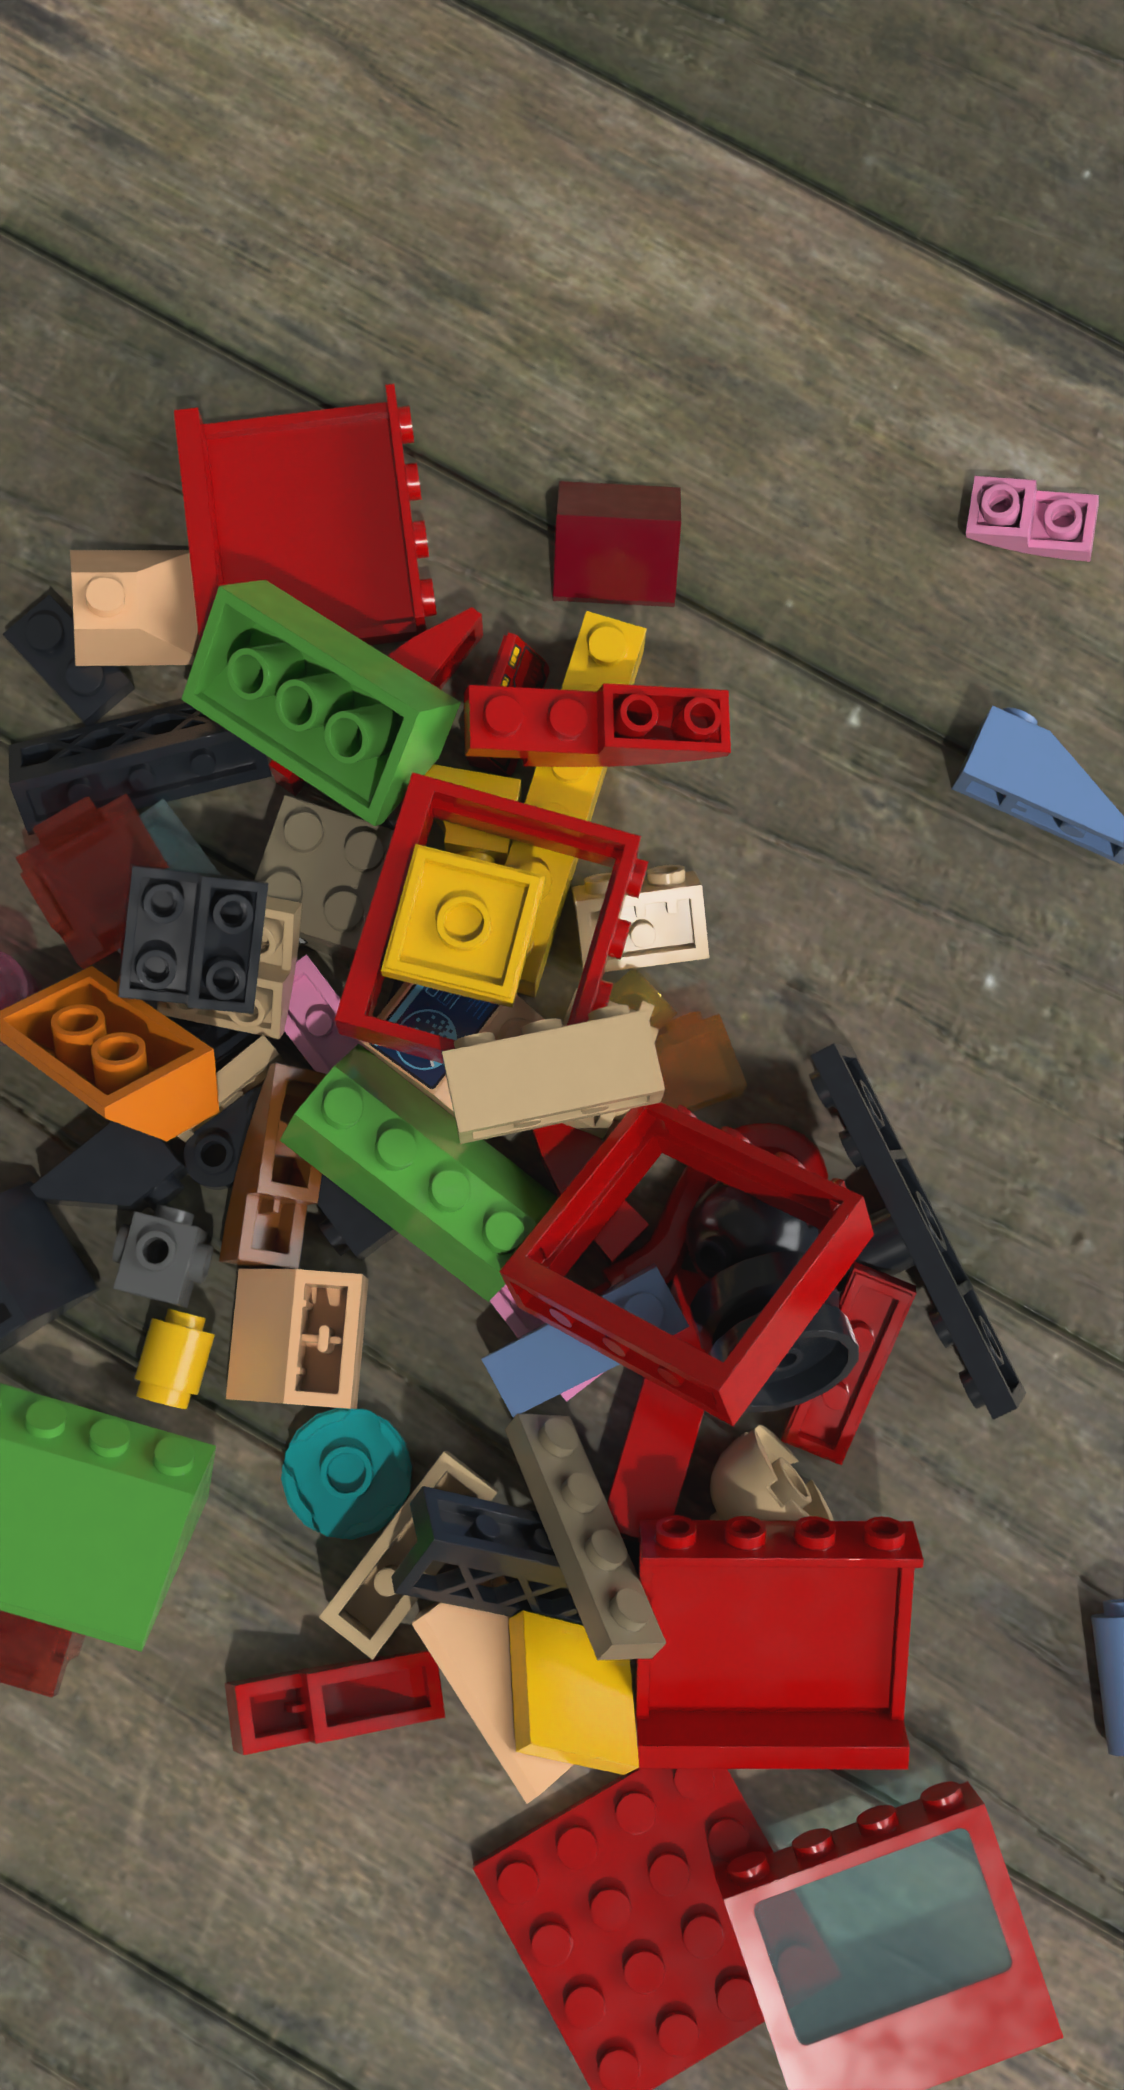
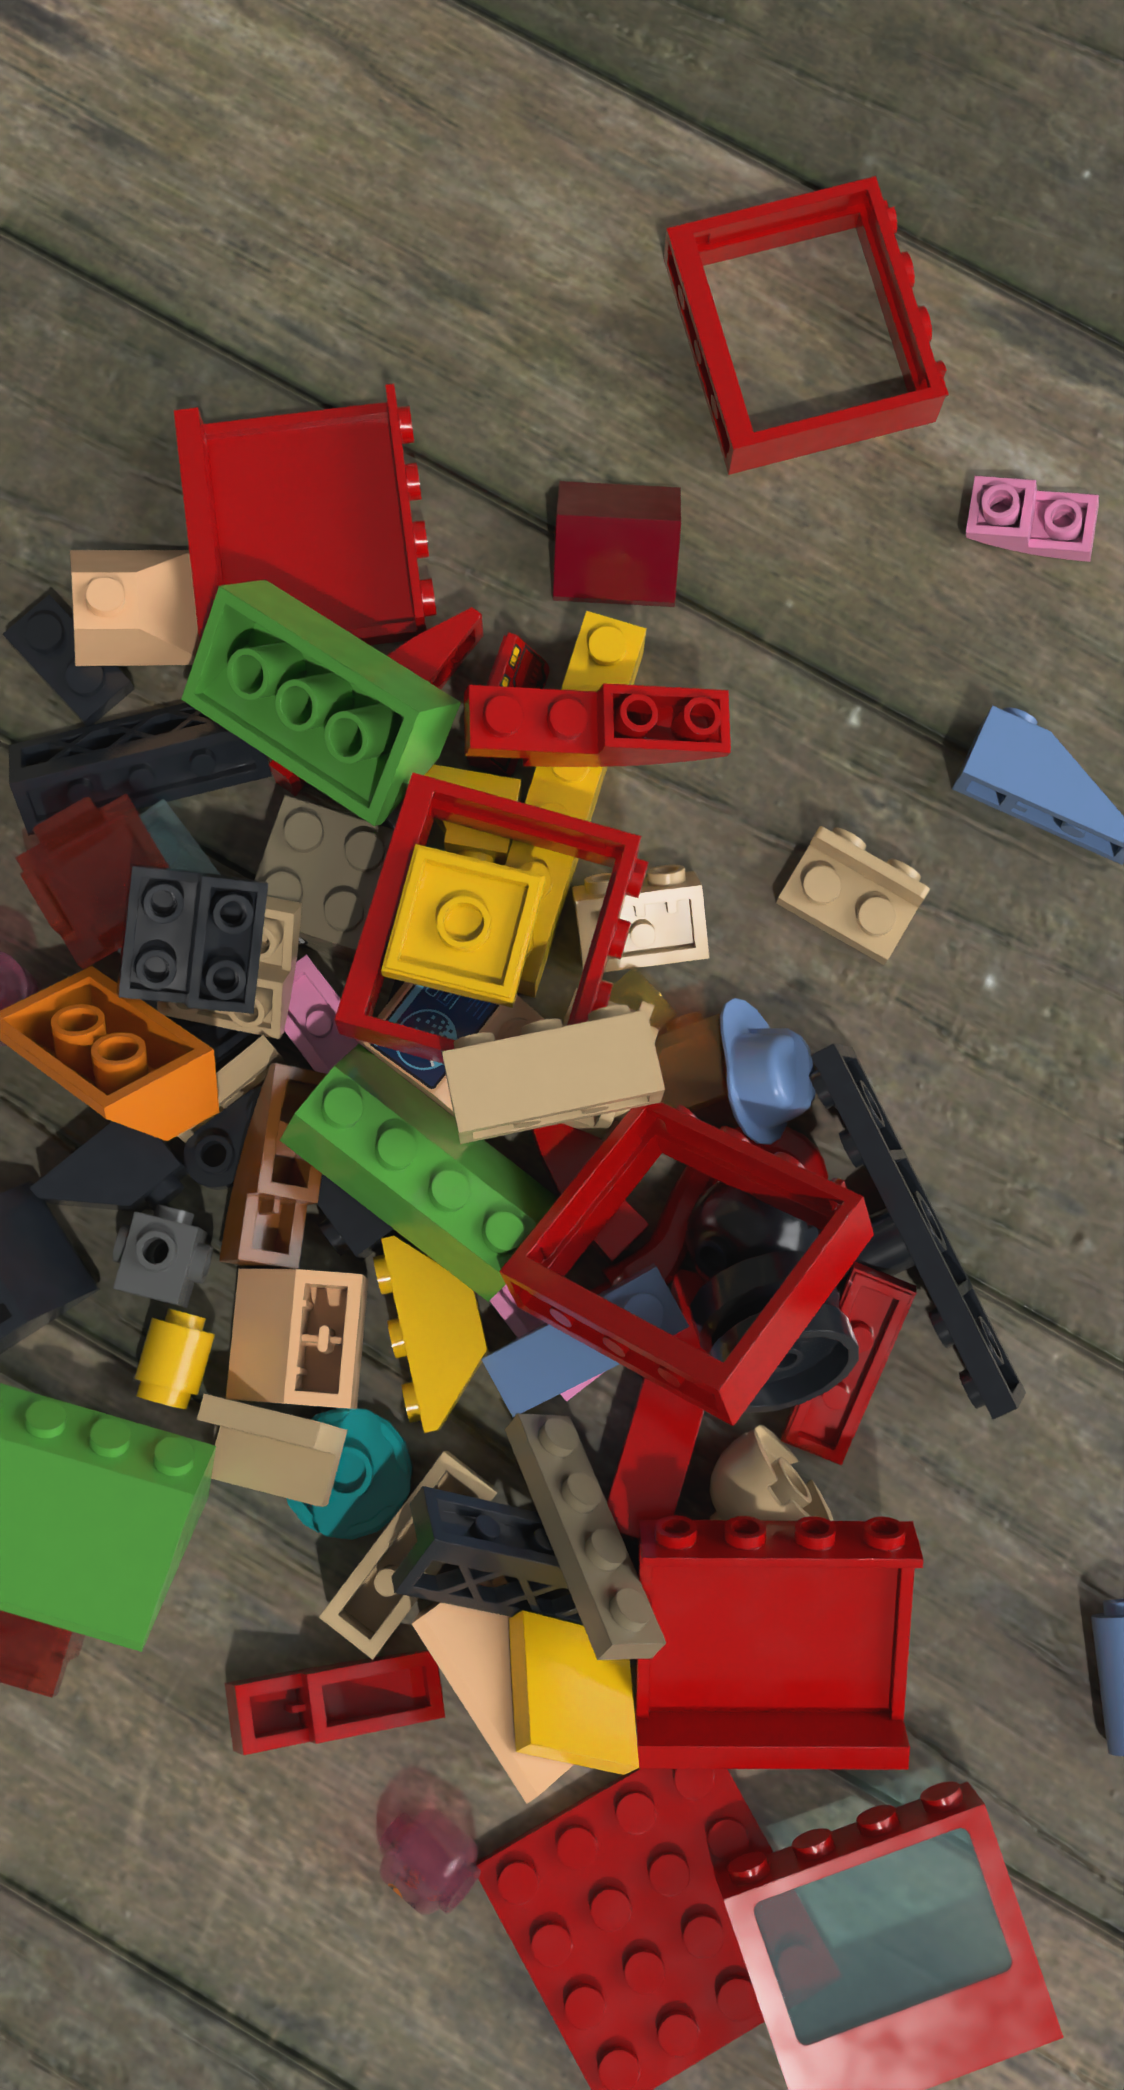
none -> tan panel [197,1394,348,1507]
none -> yellow slope [373,1236,489,1433]
none -> clear pink head [379,1808,481,1915]
none -> red window [663,176,949,475]
none -> medium blue piece [720,998,816,1145]
none -> tan bracket [776,826,930,965]

